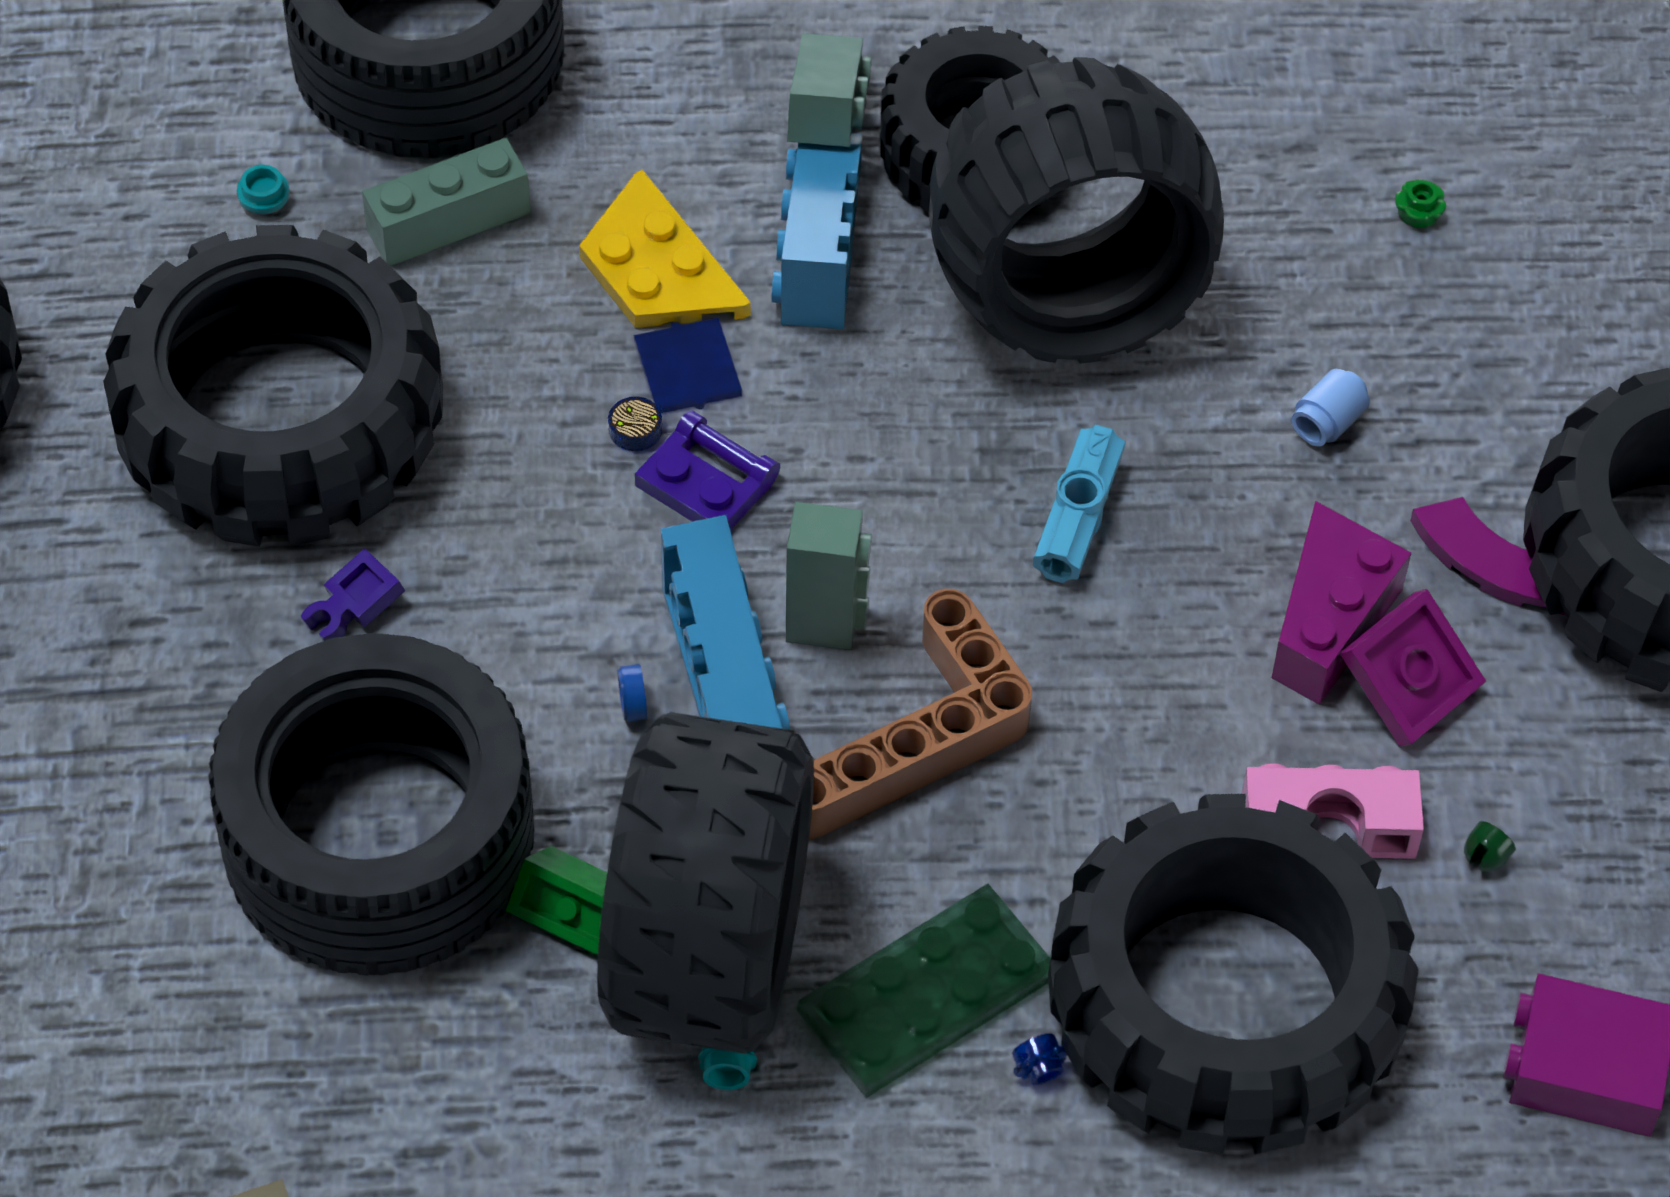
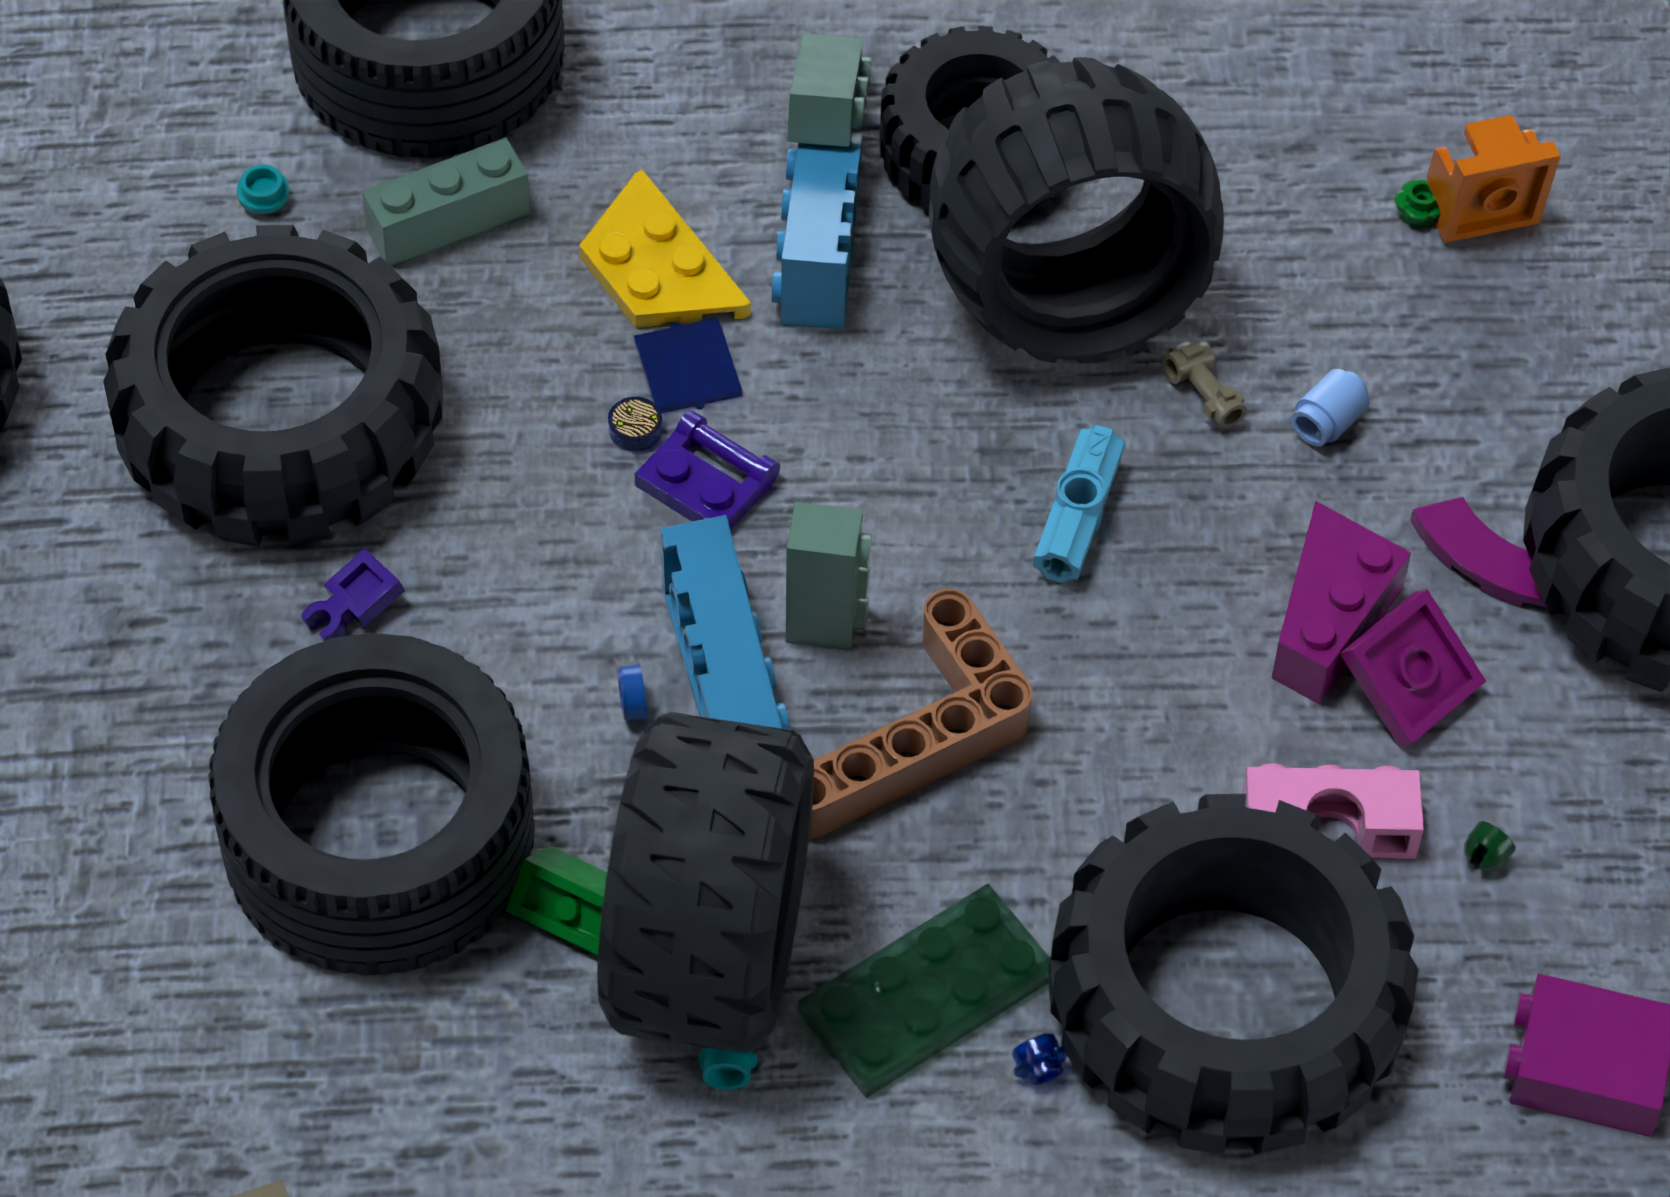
none -> dark tan bar [1162,340,1247,429]
none -> orange panel [1426,115,1561,243]

